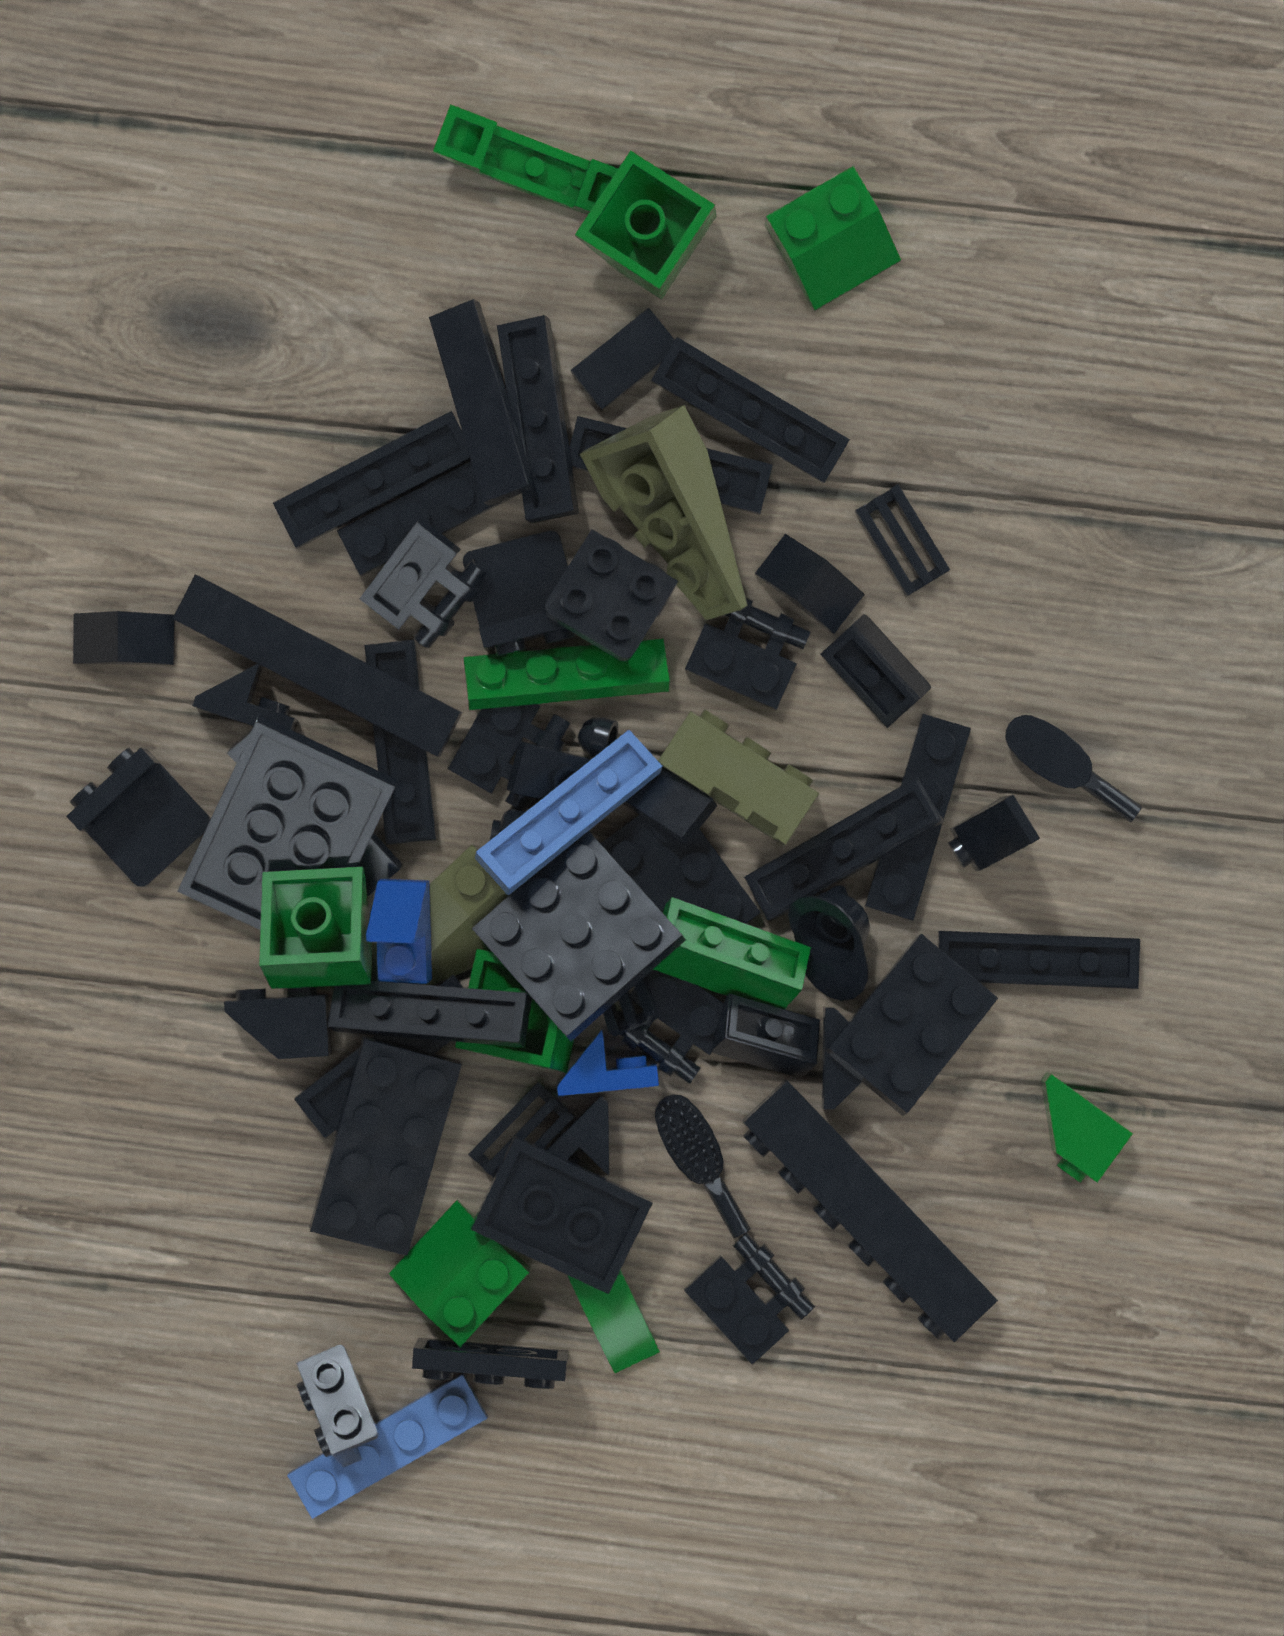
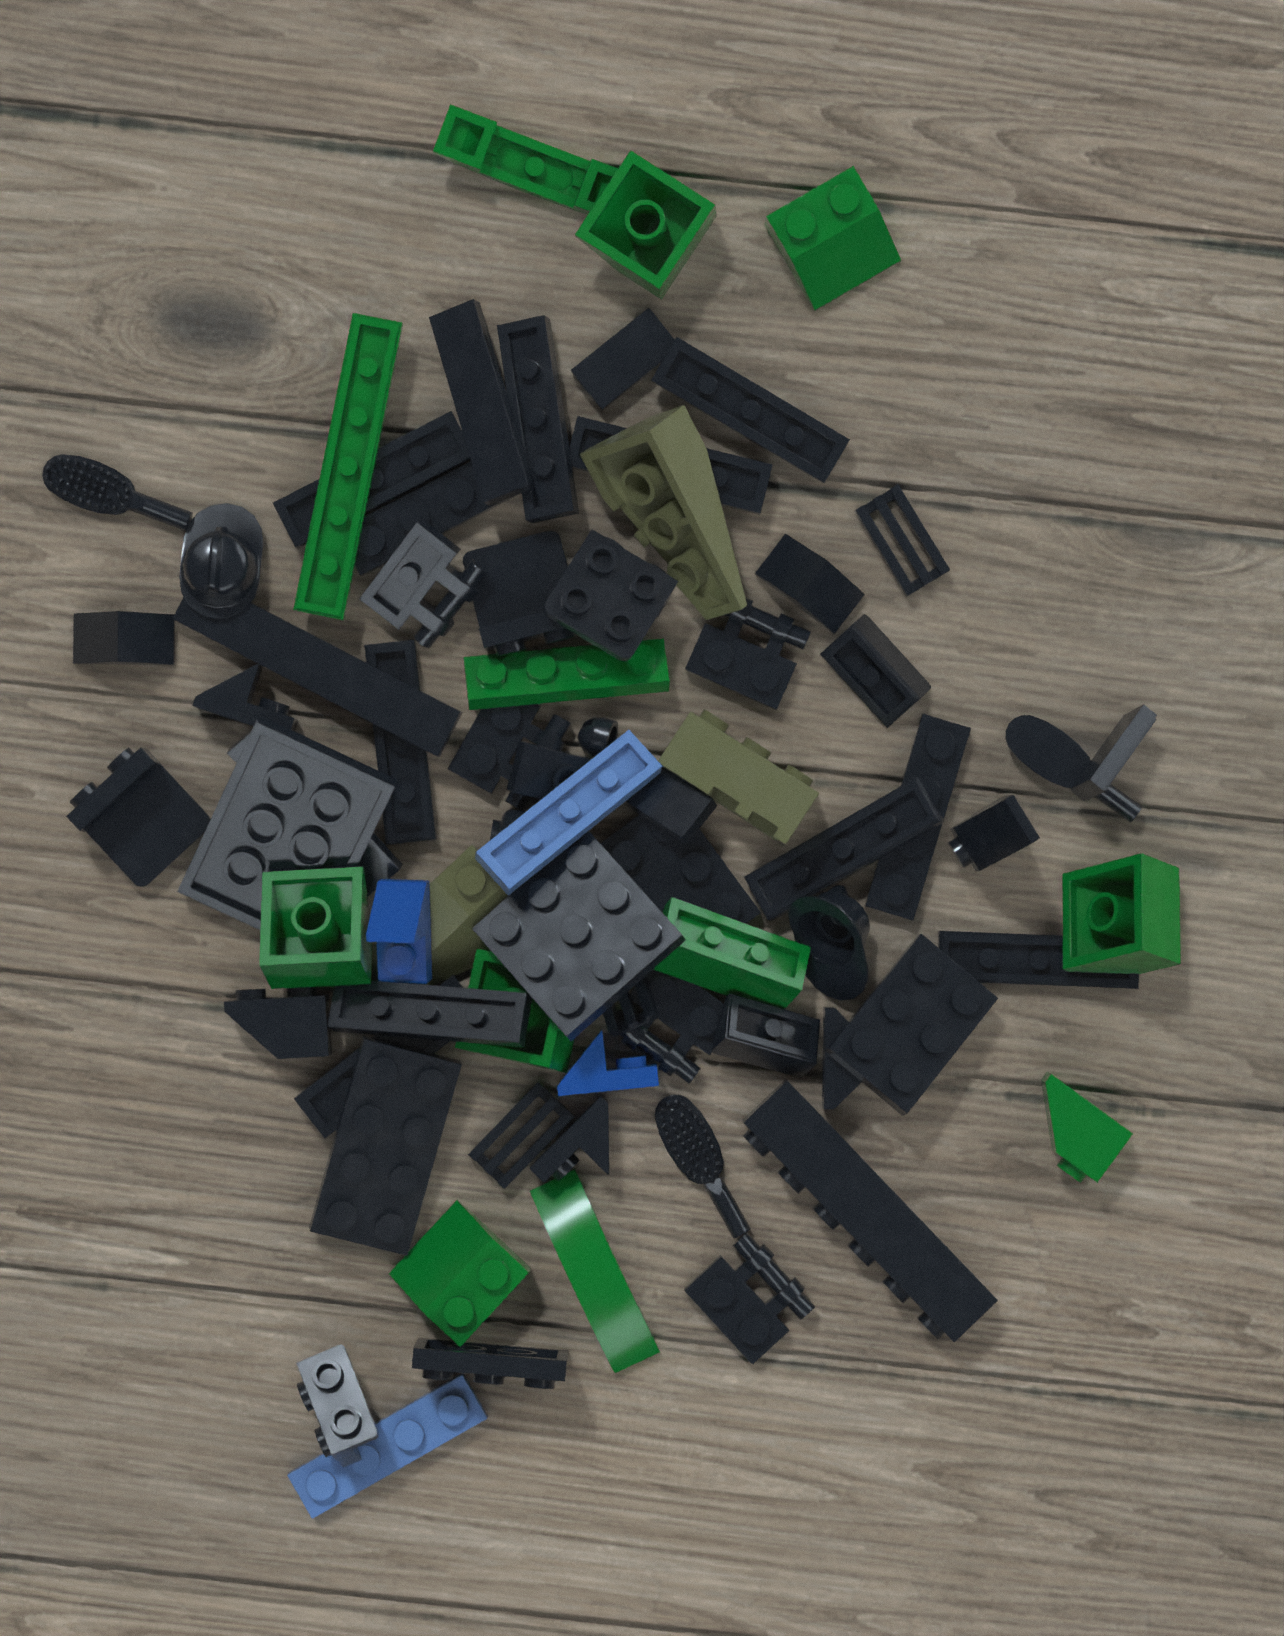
black plate [471,1135,653,1294] -> none
none -> black piece [42,454,193,531]
none -> black piece [179,503,263,619]
none -> green tile [293,313,403,621]
none -> green slope [1062,853,1181,974]
none -> black tile [1070,704,1157,801]

